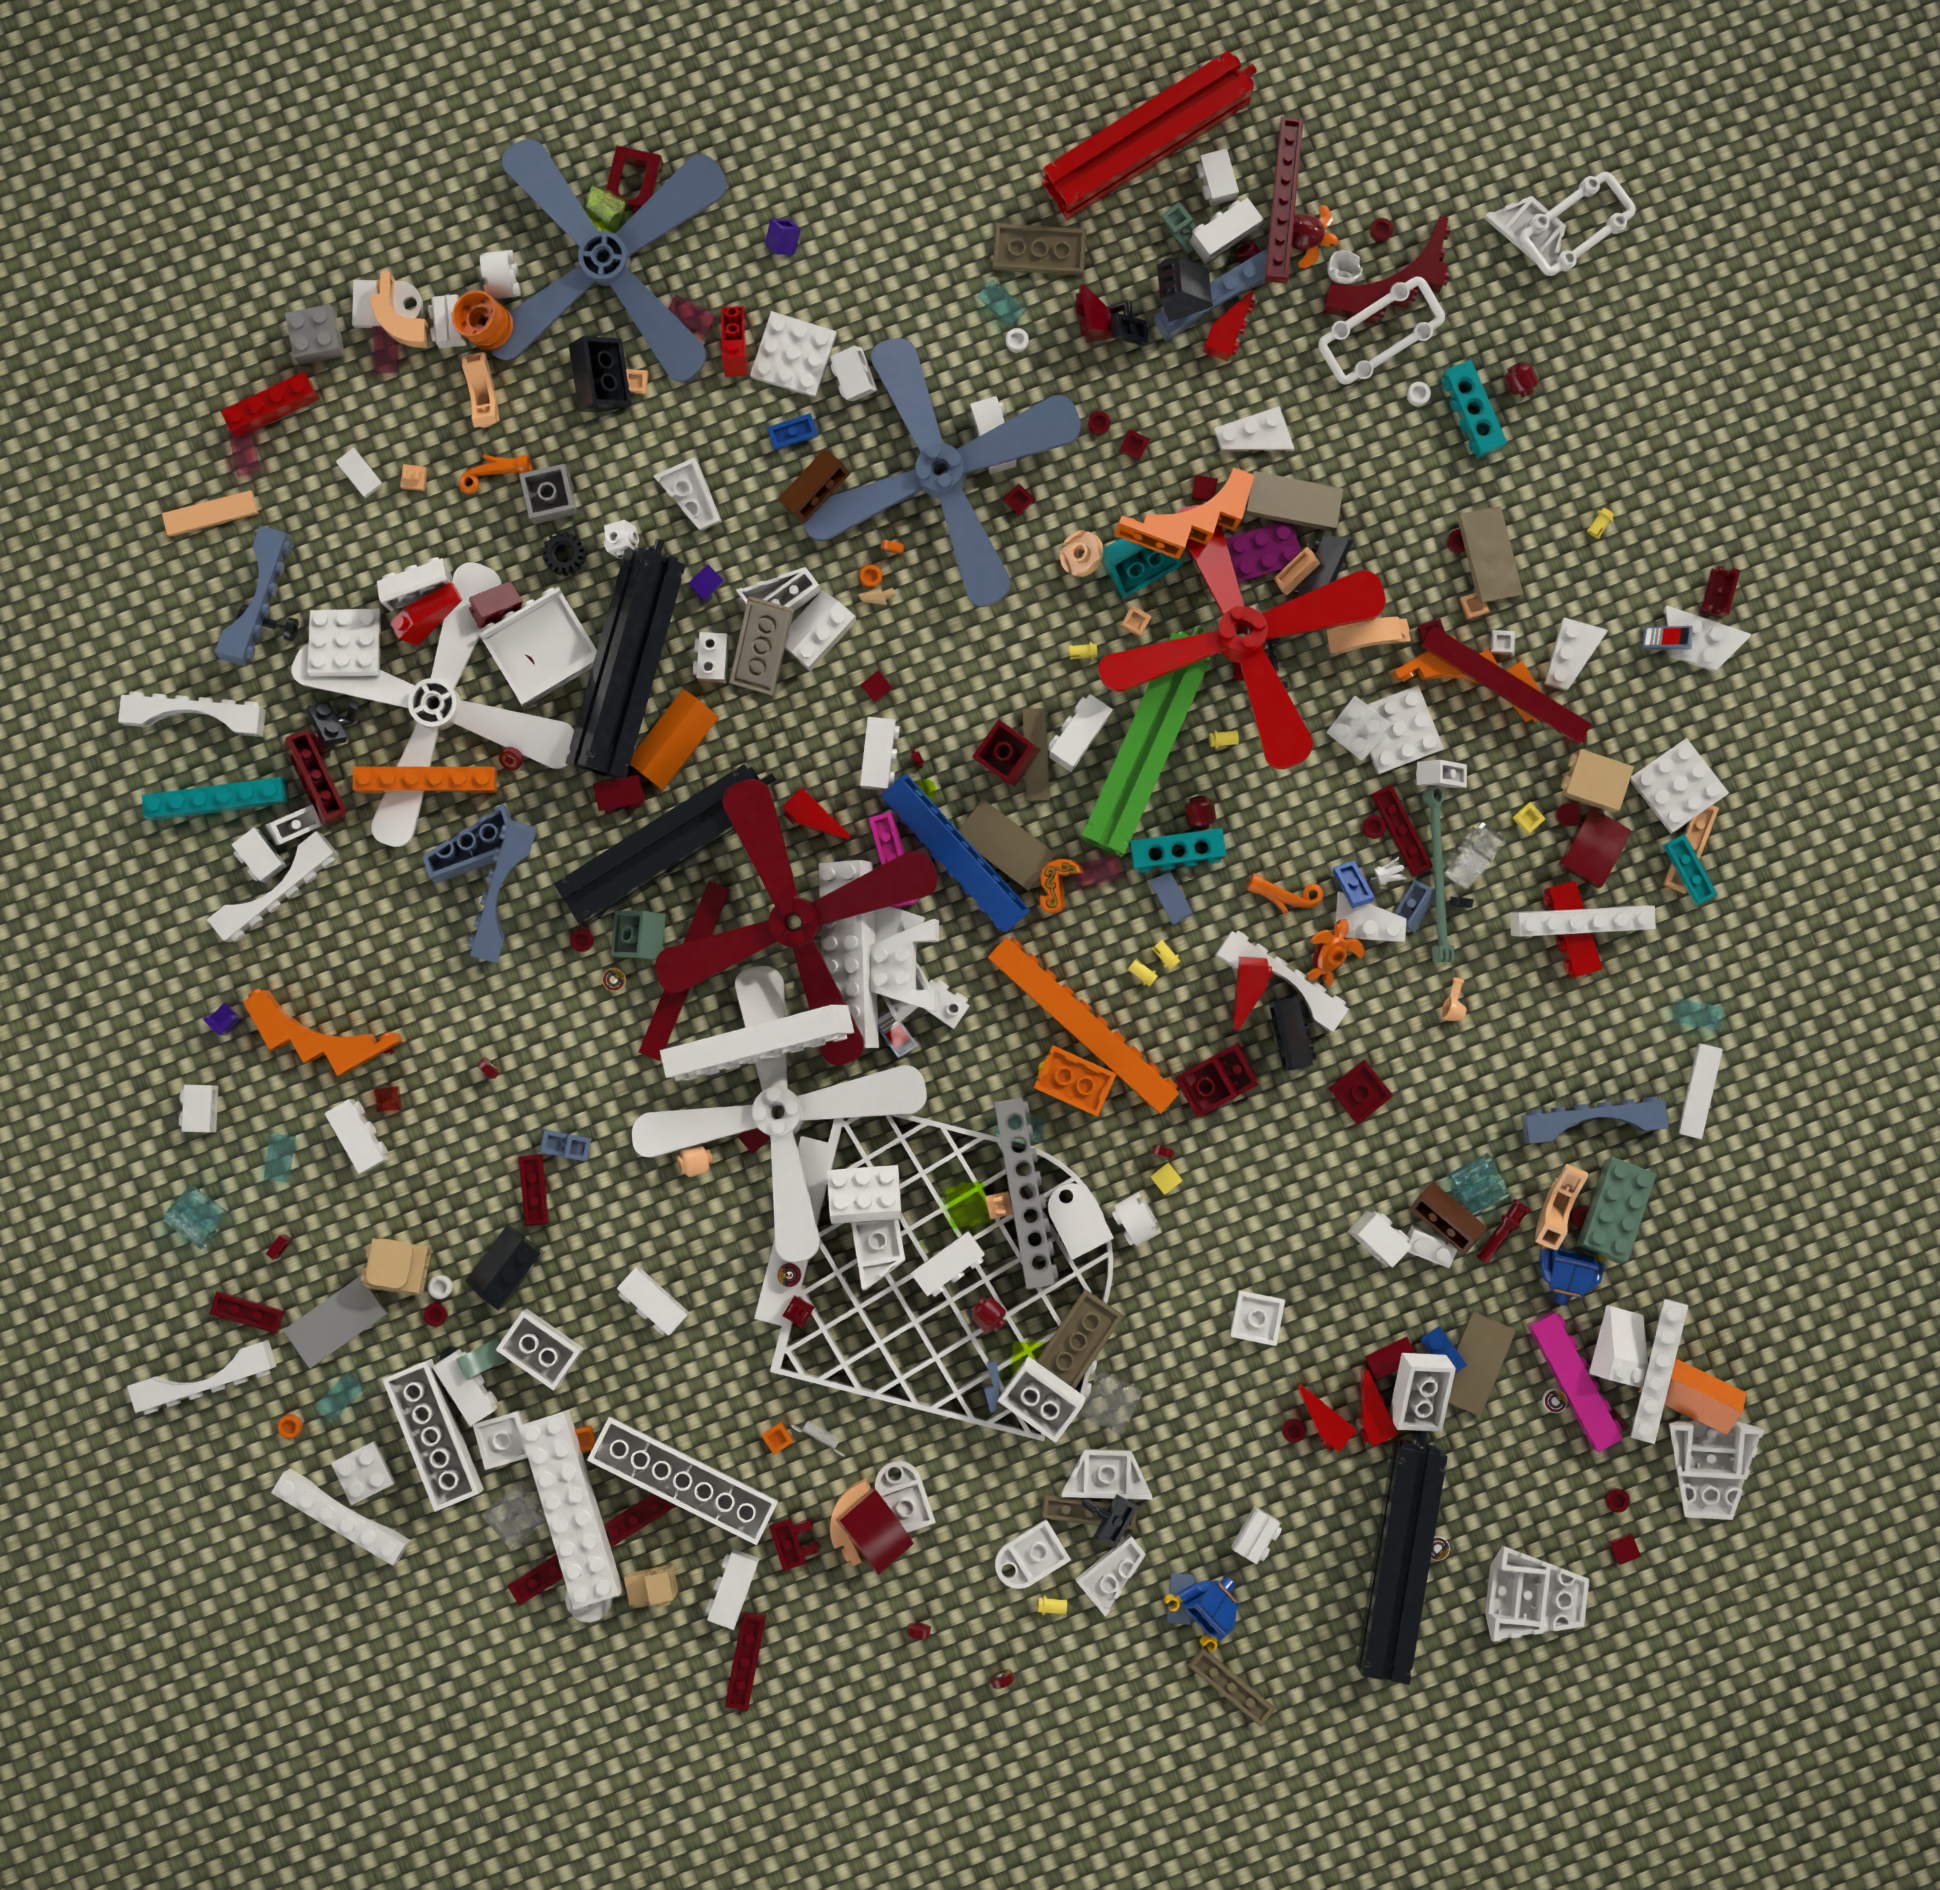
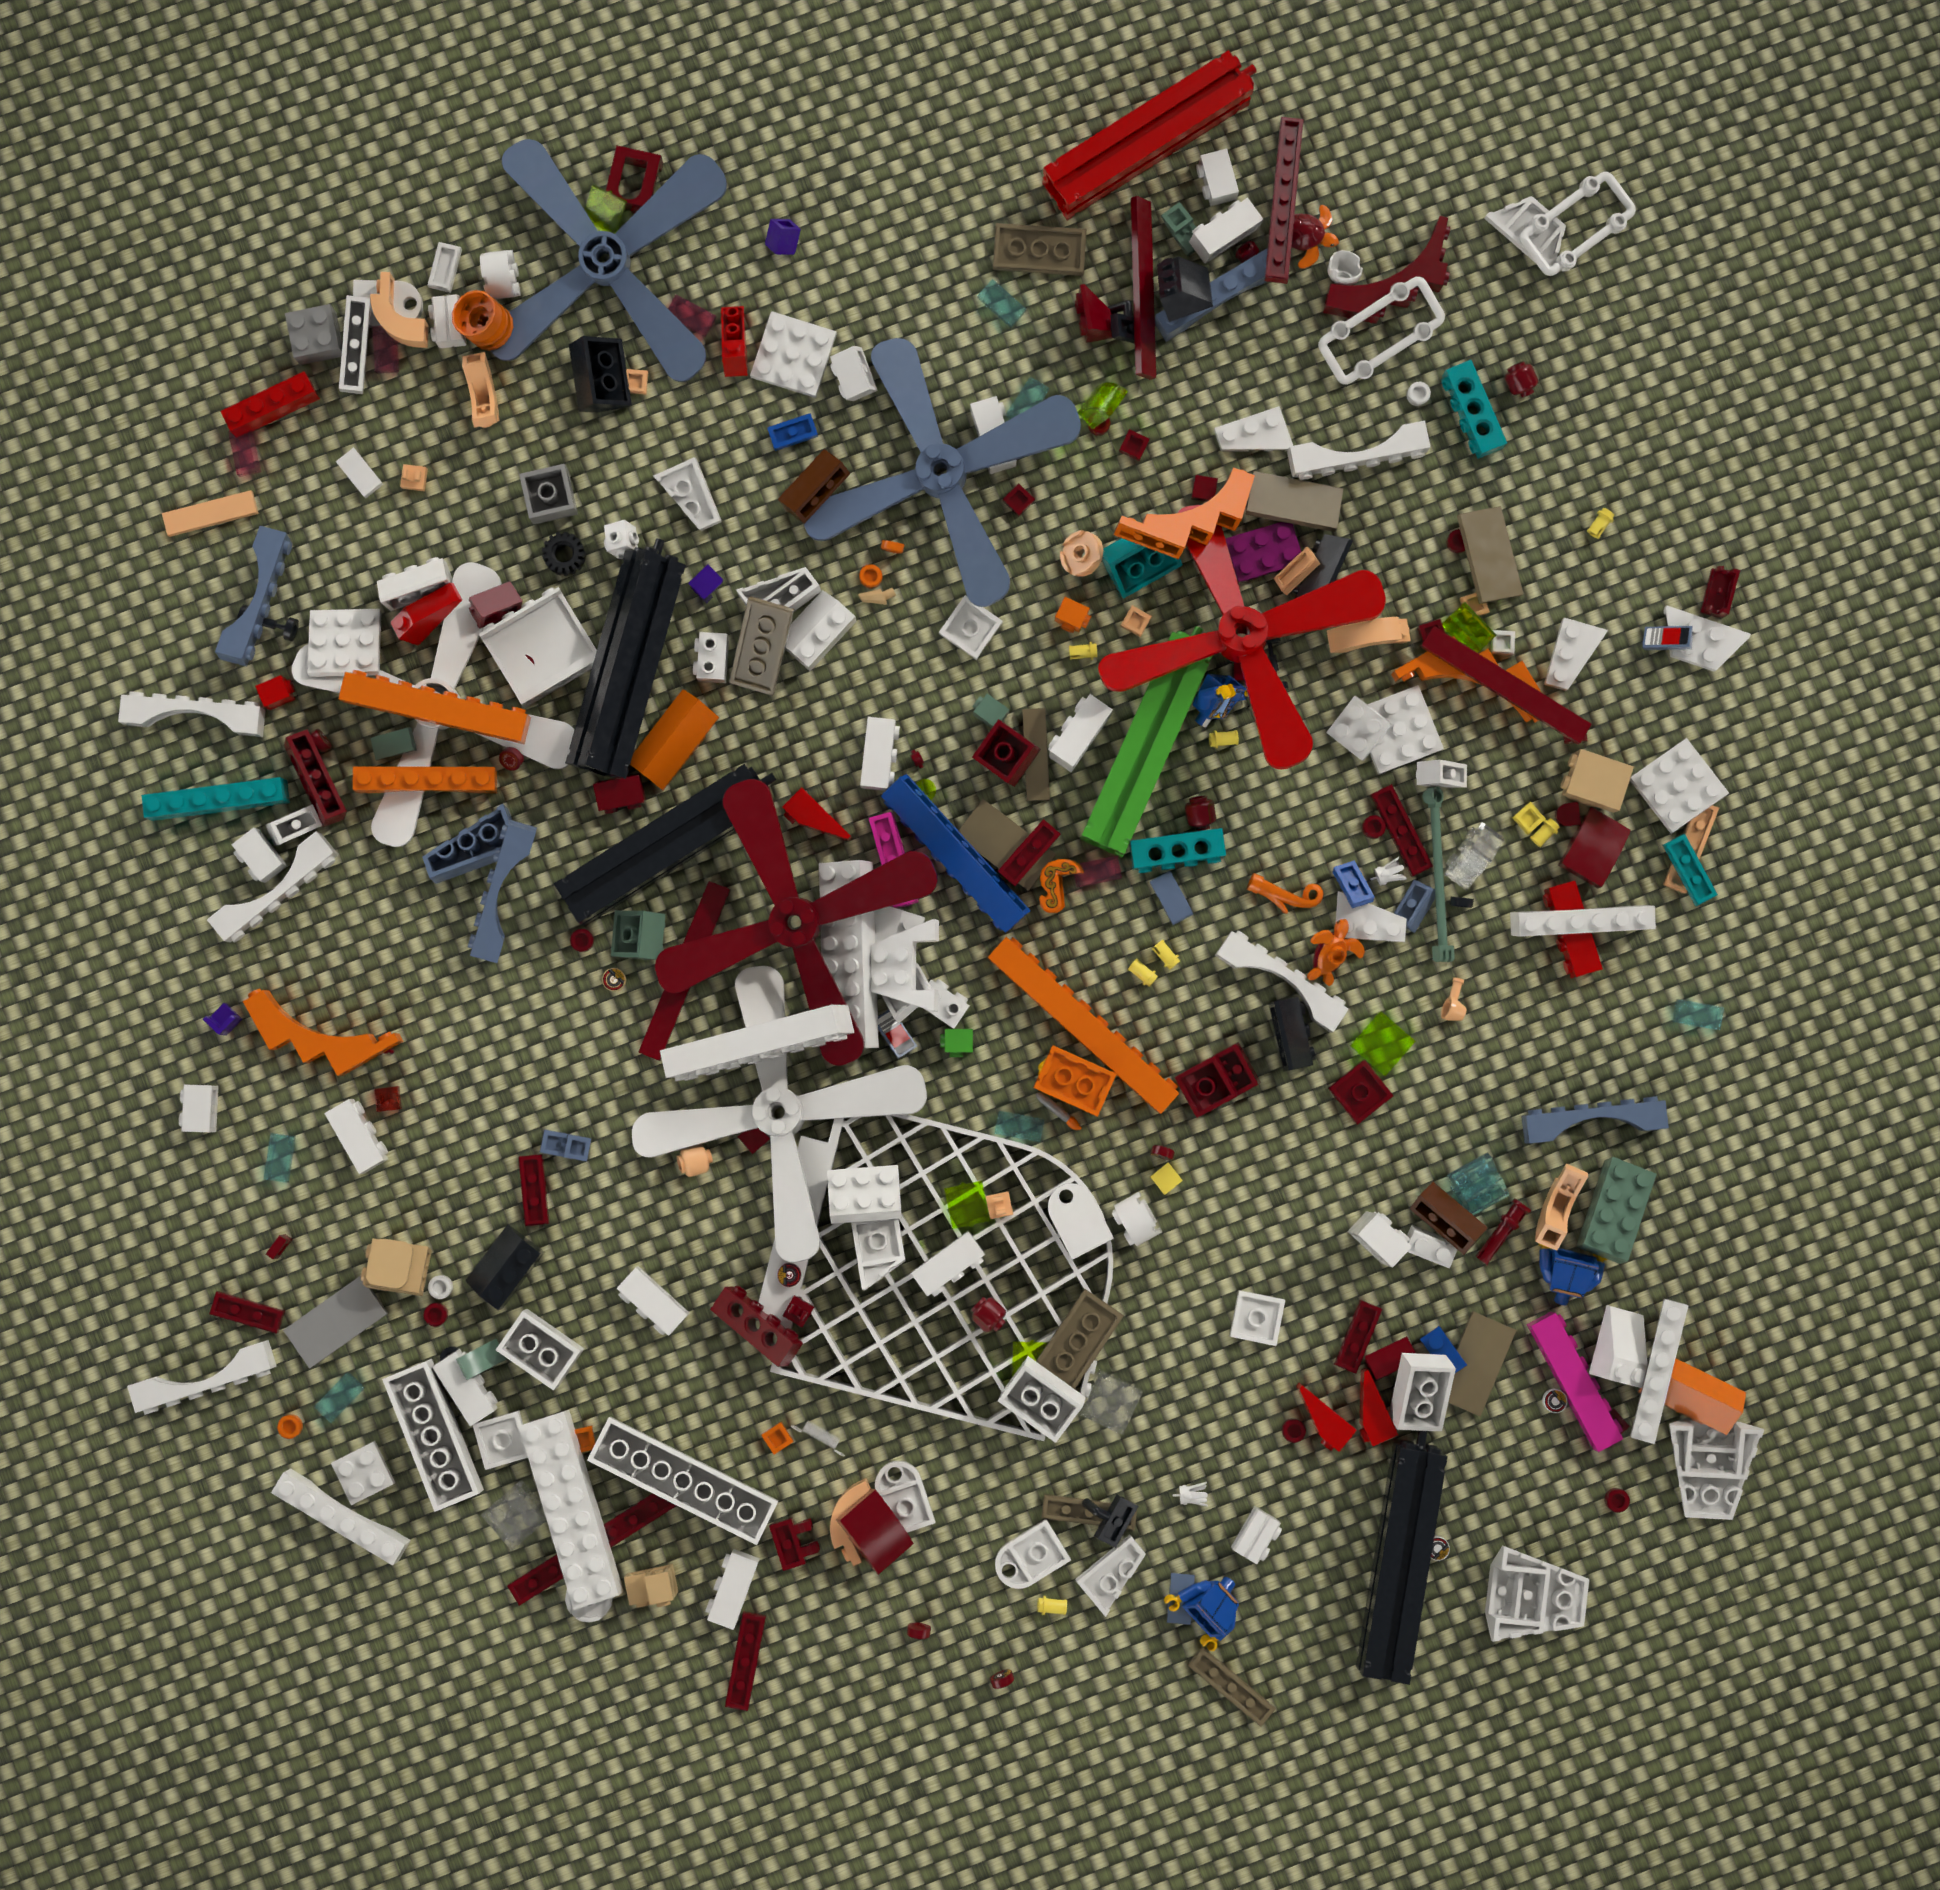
clear light blue brick [163,1184,229,1250] -> none
black plate [306,701,359,746] -> none
orange plant [459,454,532,494] -> none
dark red tile [478,1057,501,1079] -> none
dark red tile [860,671,893,703] -> none
sand blue slope [984,1359,999,1412] -> none
light grey brick [994,1097,1058,1289] -> none
white tile [1006,328,1029,353] -> none
white wing [1061,1449,1152,1500] -> none
red slope [1203,291,1256,361] -> none
red slope [1232,956,1272,1030] -> none
dark red tile [1369,218,1393,243] -> none
dark red tile [1570,1205,1589,1229] -> none
dark red tile [1609,1533,1641,1565] -> none
white tile [1677,1043,1723,1139] -> none
none -> red brick [255,675,296,710]
none -> orange brick [338,670,531,745]
none -> white brick [339,295,371,394]
none -> sand green slope [370,728,417,761]
none -> white tile [427,242,462,293]
none -> dark red brick [710,1286,803,1367]
none -> white plate [939,595,1003,660]
none -> bright green brick [940,1029,973,1057]
none -> sand green brick [972,694,1009,729]
none -> dark red plate [997,819,1061,887]
none -> clear light blue tile [1006,376,1050,419]
none -> light grey piece [1036,1092,1082,1131]
none -> orange brick [1054,597,1092,633]
none -> clear neon green brick [1078,382,1128,429]
none -> dark red tile [1130,196,1156,380]
none -> white piece [1173,1482,1208,1507]
none -> blue torso [1193,674,1248,727]
none -> white arch [1287,421,1430,480]
none -> dark red tile [1334,1300,1383,1374]
none -> clear neon green tile [1349,1011,1416,1076]
none -> clear neon green brick [1442,602,1497,653]
none -> light yellow pin [1530,818,1560,848]

